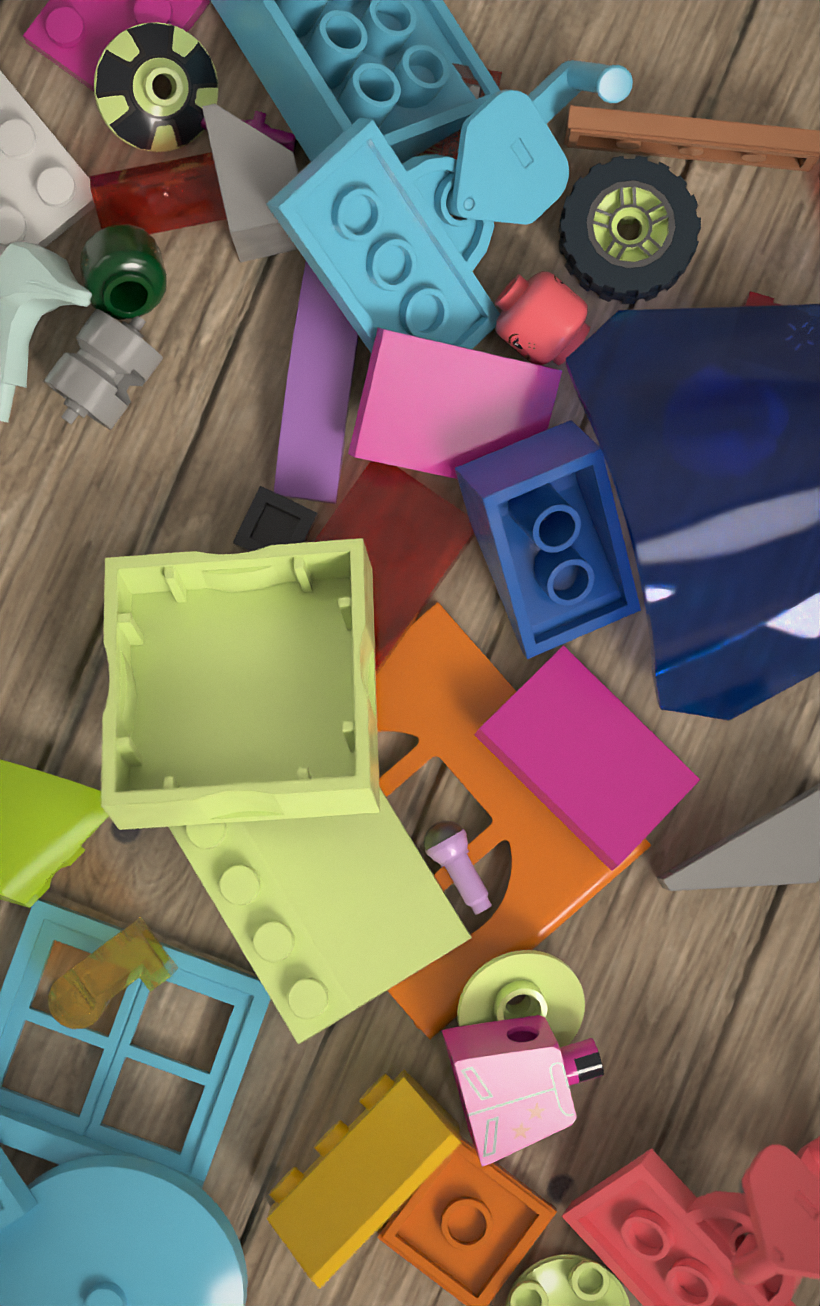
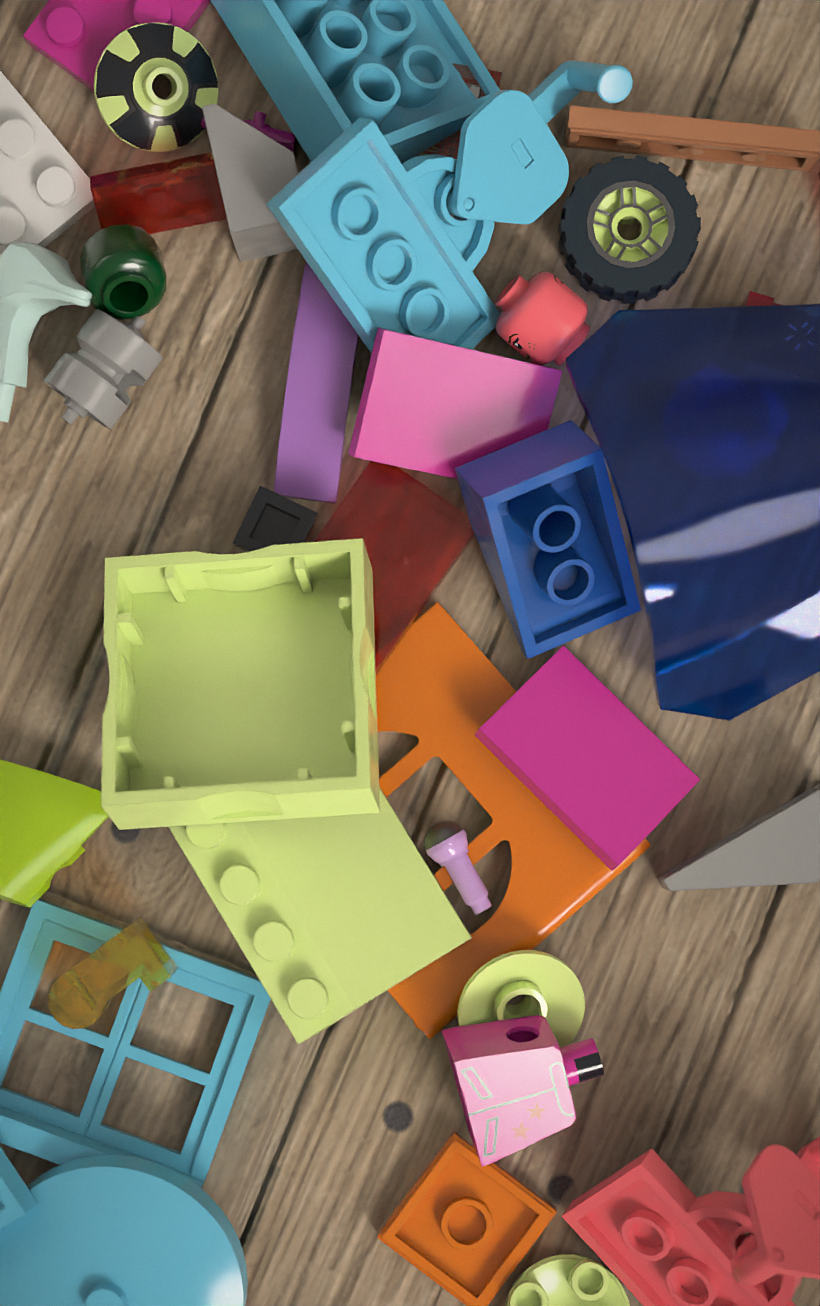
yellow slope [267,1069,461,1289] -> none

